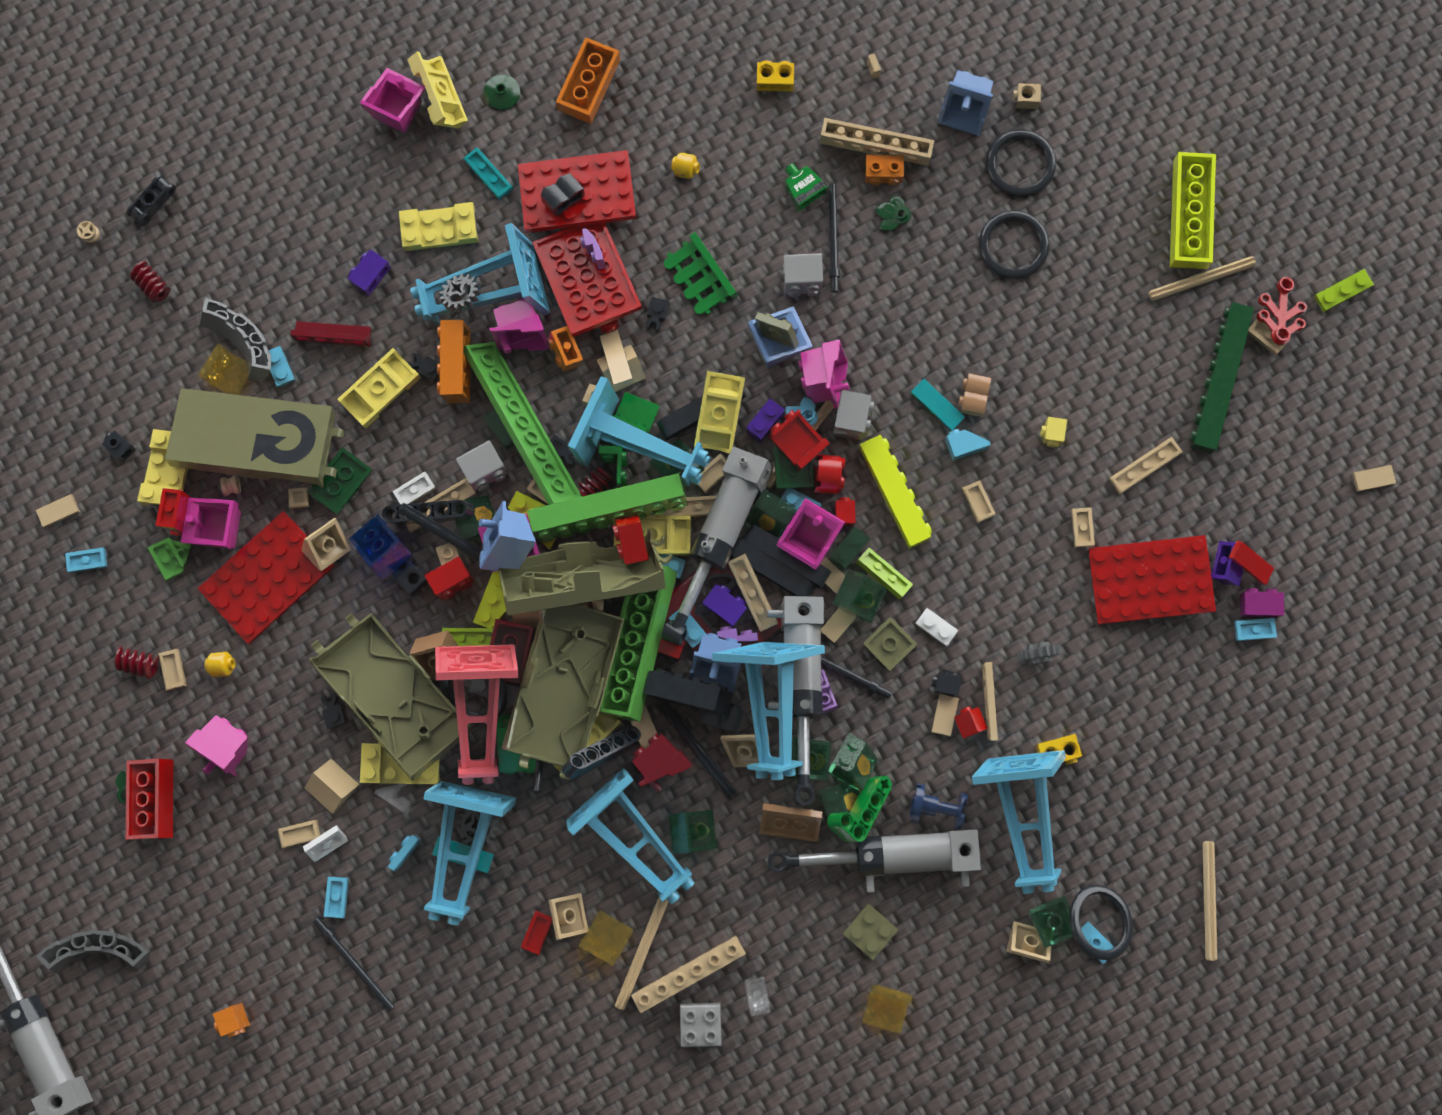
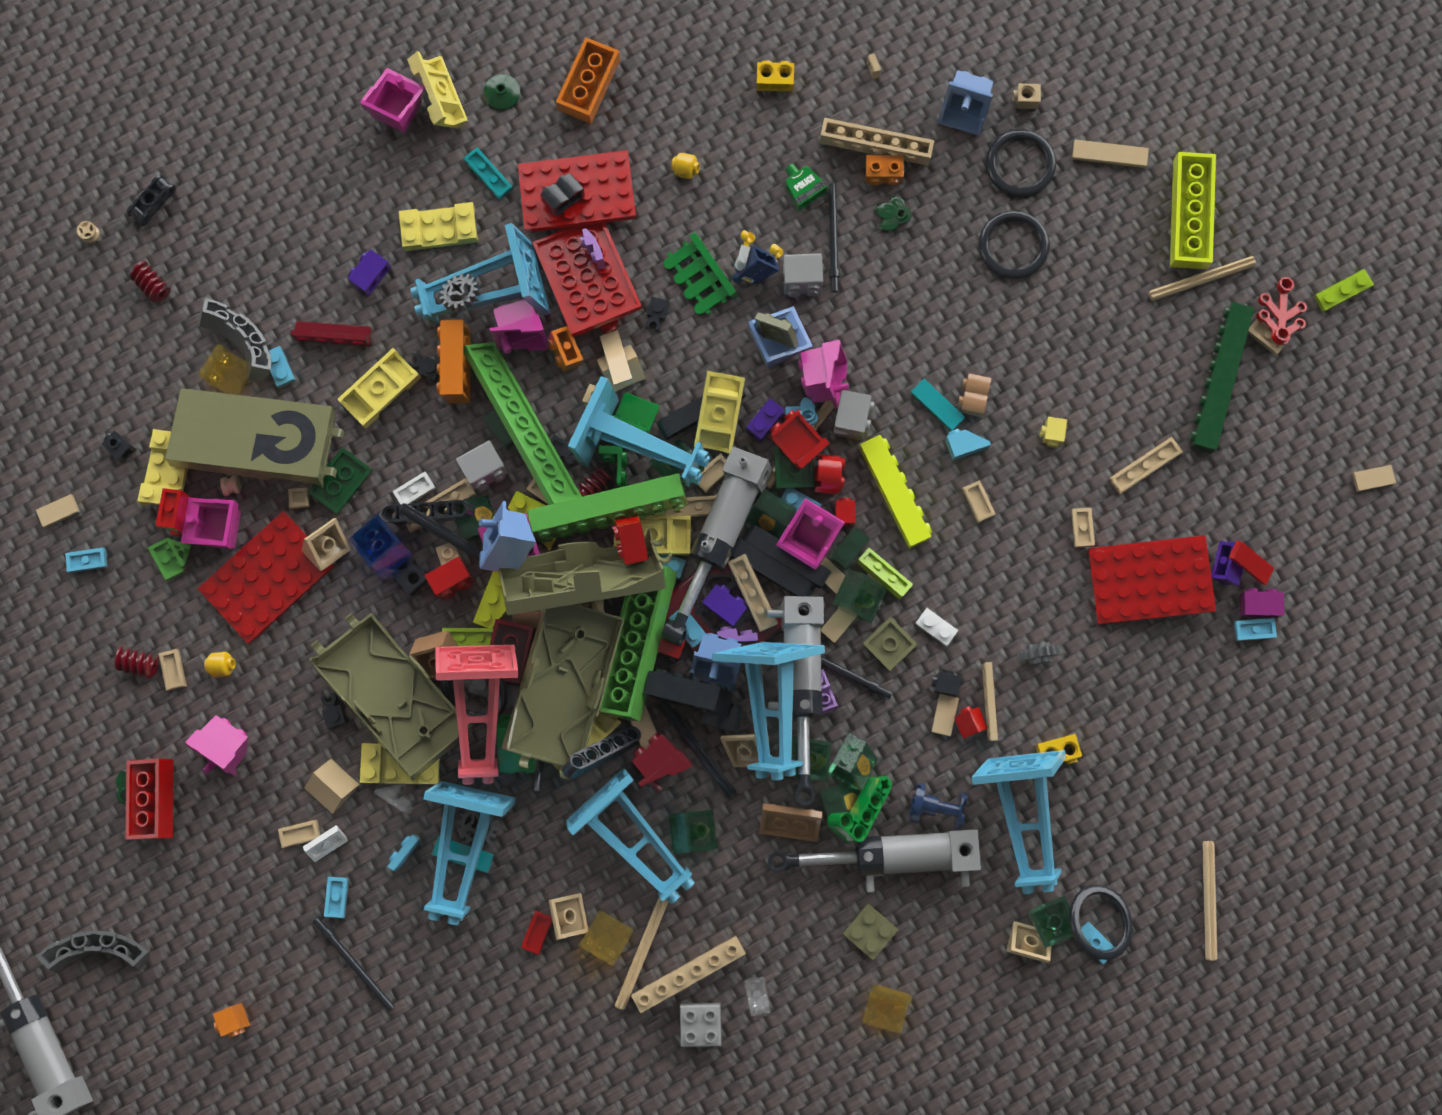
none -> torso [732,230,783,284]
none -> tan tile [1072,140,1149,168]

